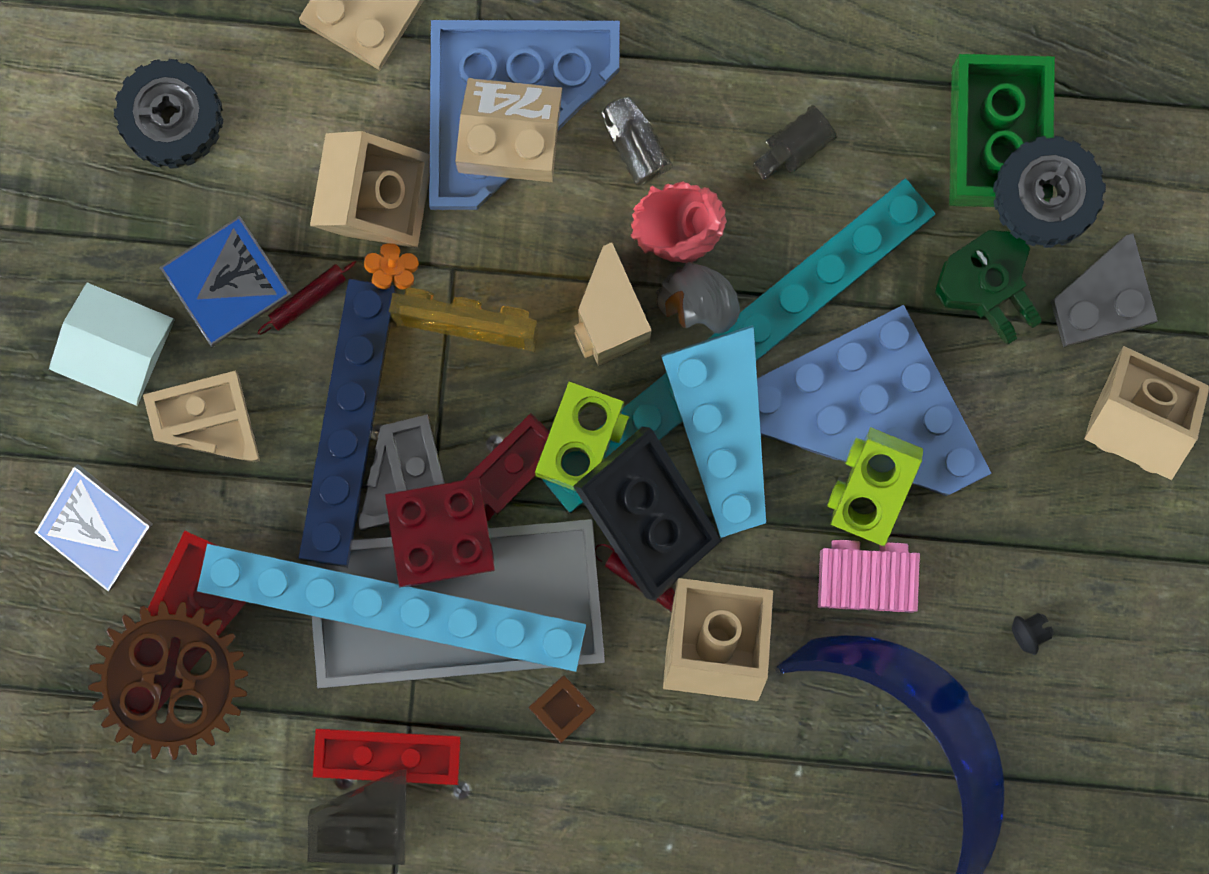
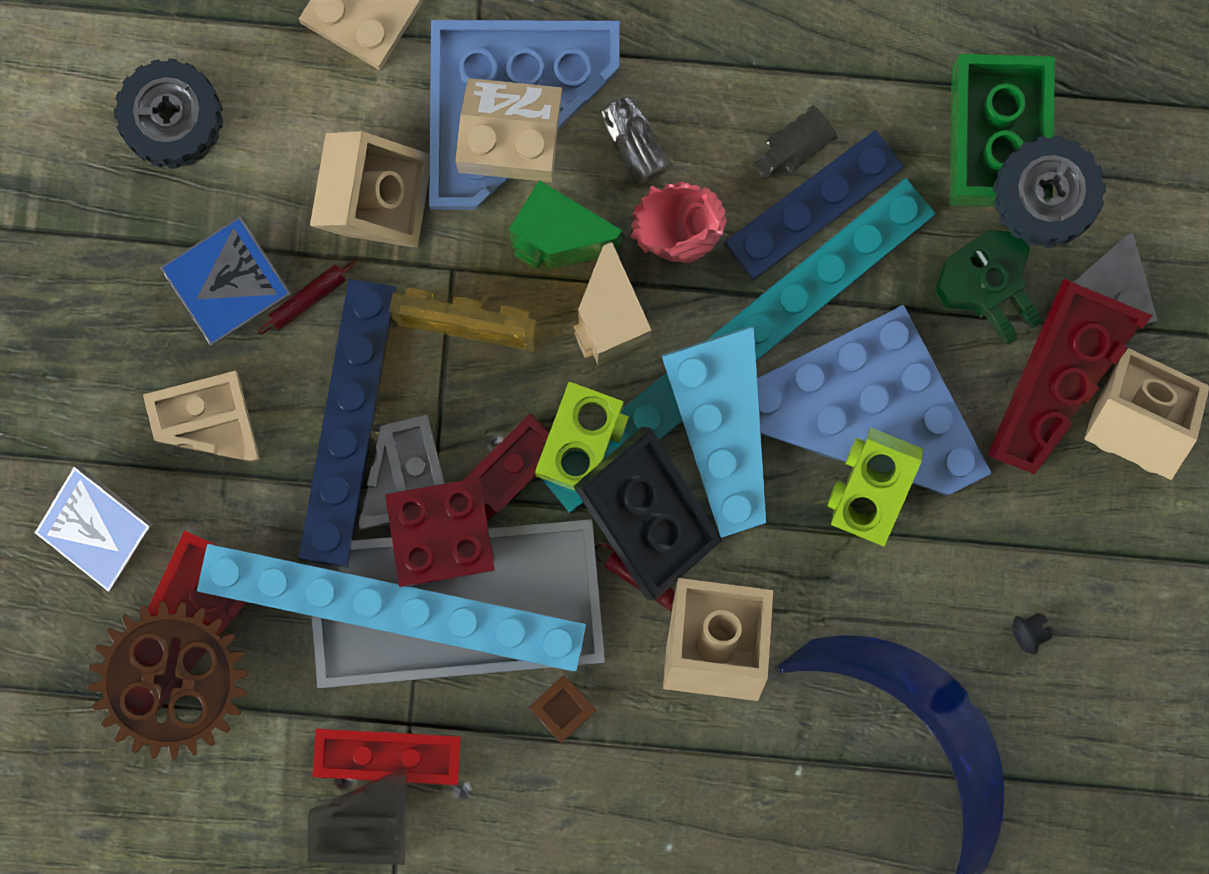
light aqua slope [49,283,175,406] -> none
orange plant [364,243,419,289] -> none
dark grey hair [656,262,740,334] -> none
bright pink brick [818,540,920,613] -> none
none -> green slope [509,180,622,270]
none -> dark blue plate [724,130,904,281]
none -> dark red wing [988,279,1153,474]

